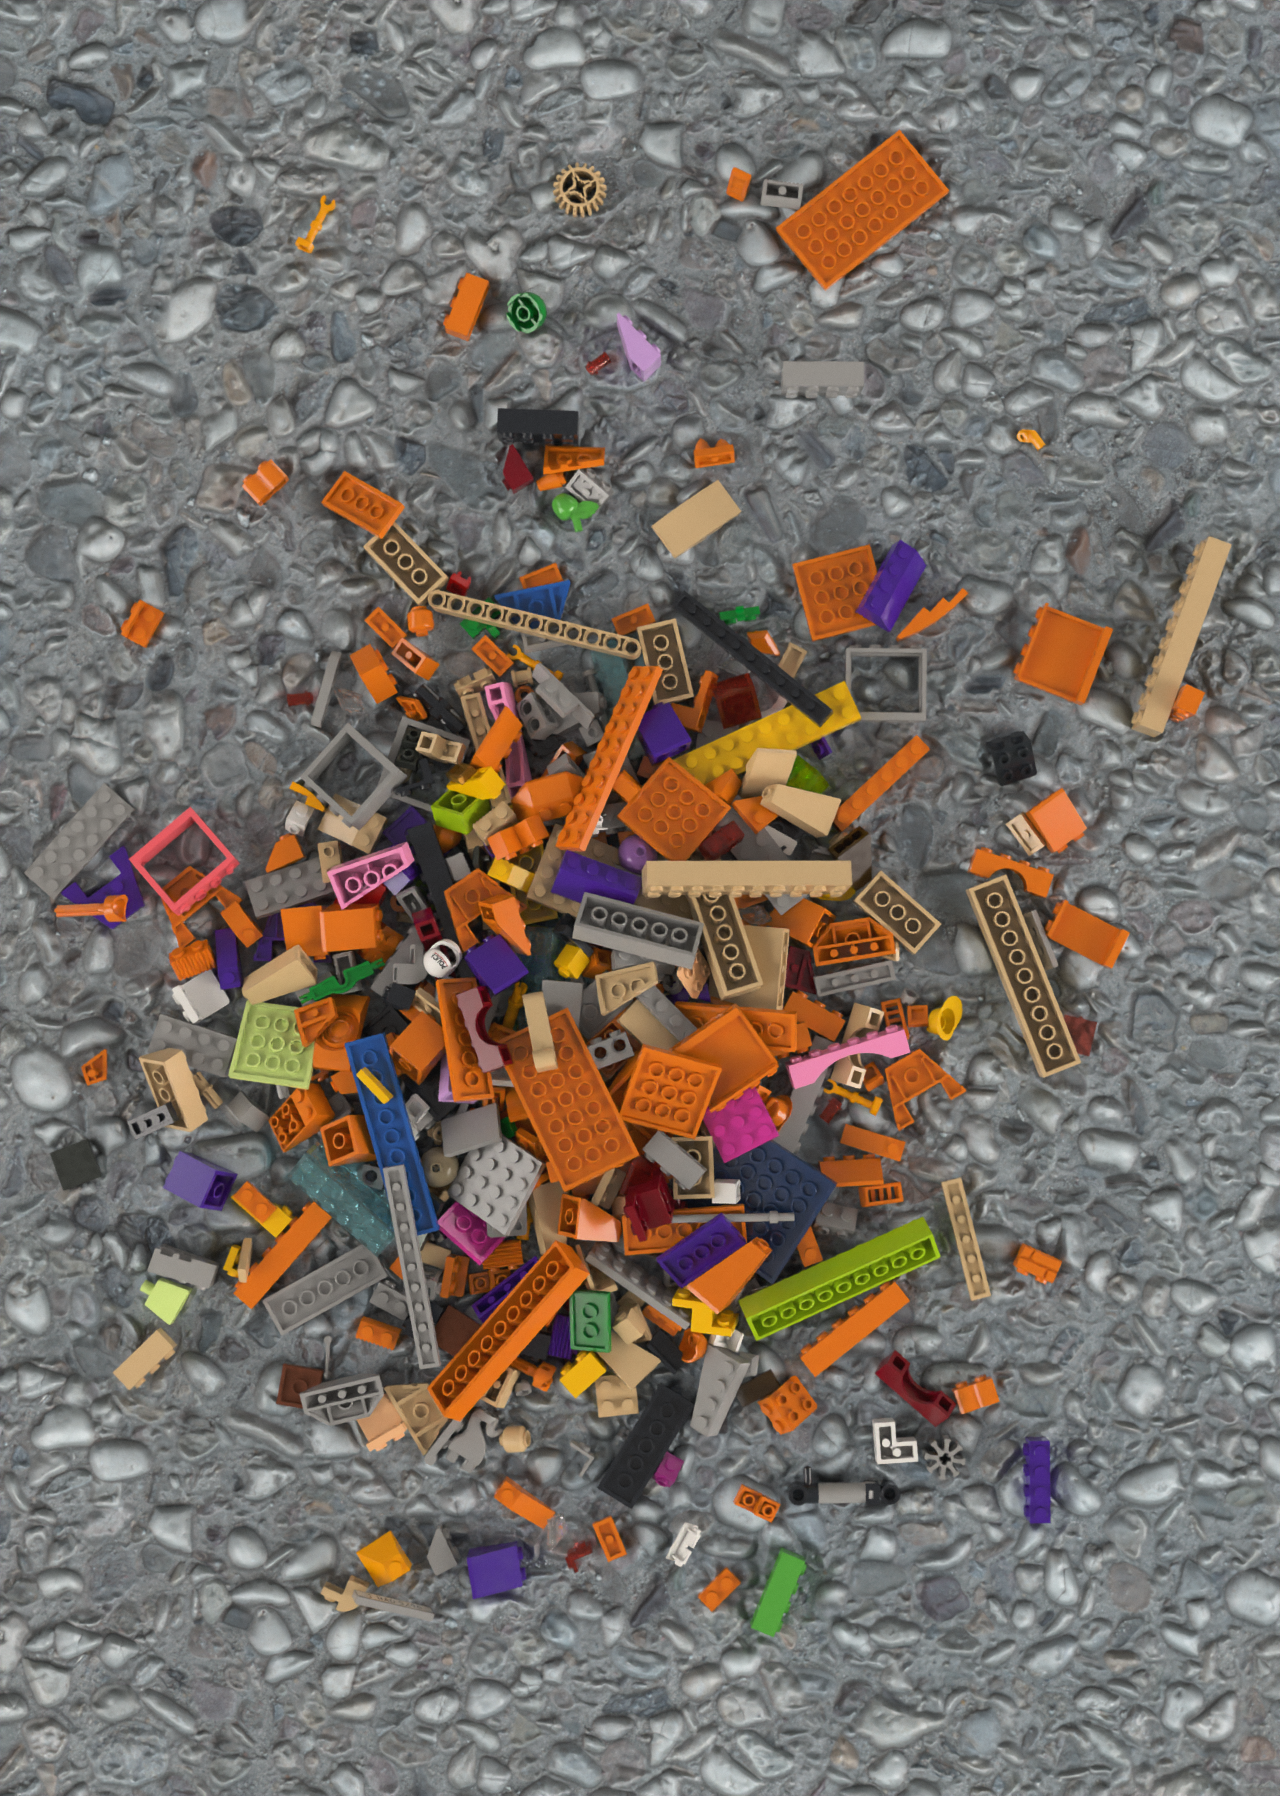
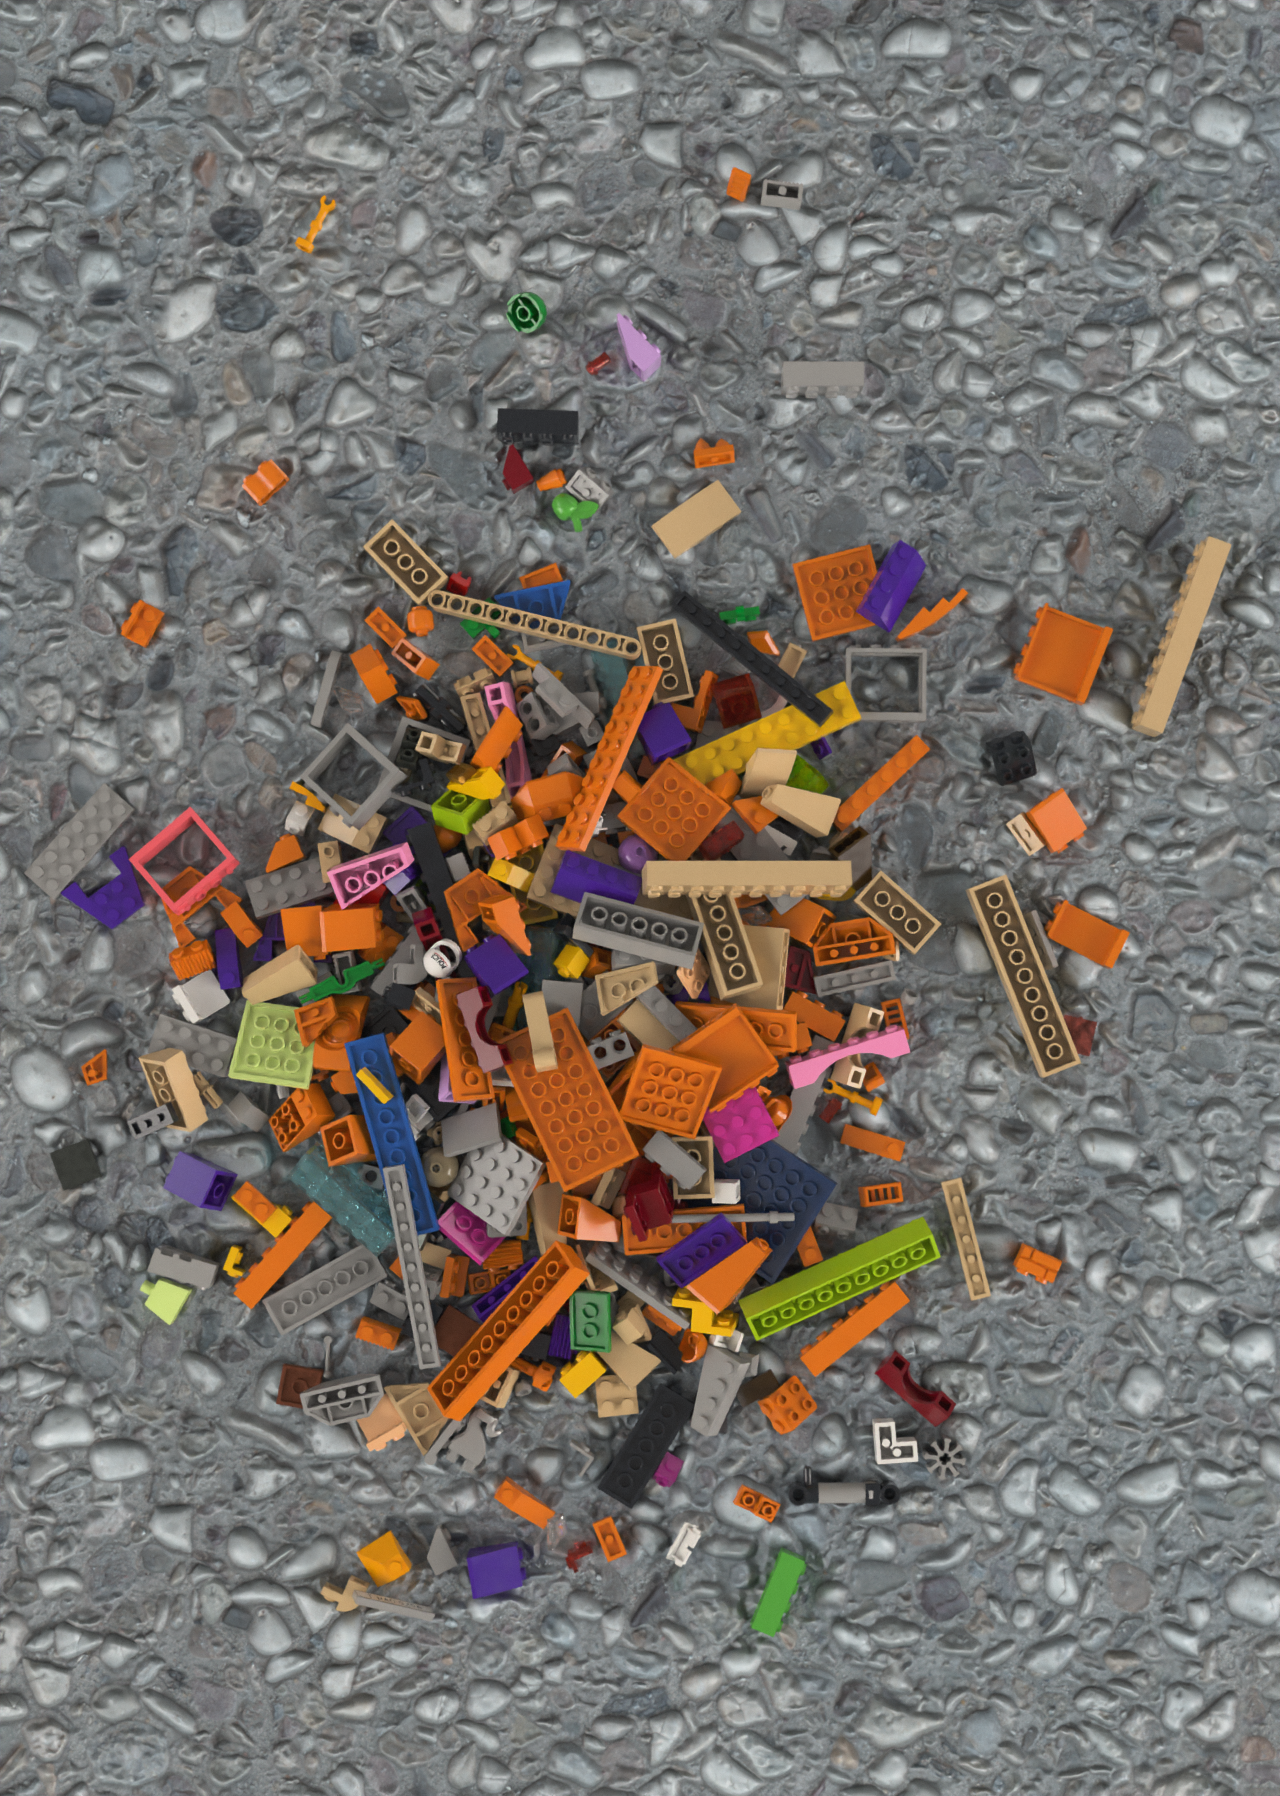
orange piece [54,895,128,922] -> none
tan brick [113,1328,177,1390] -> none
tan tile [238,1238,253,1283] -> none
clear red pin [287,690,313,707] -> none
orange plate [321,471,405,539] -> none
orange brick [443,272,490,341] -> none
tan head [499,1426,531,1453] -> none
orange wing [543,446,605,475] -> none
tan gear [553,162,607,218] -> none
orange plate [611,603,656,636] -> none
orange plate [698,1567,741,1611] -> none
orange plate [776,130,949,291] -> none
orange slope [818,1154,884,1187] -> none
orange wing [884,1048,966,1131] -> none
orange plate [907,1005,929,1027] -> none
yellow piece [926,996,963,1041] -> none
orange brick [952,1374,999,1414] -> none
orange arch [967,847,1054,898] -> none
light orange arm [1017,429,1046,451] -> none
dark purple brick [1023,1436,1051,1523] -> none
orange brick [1168,684,1205,723] -> none

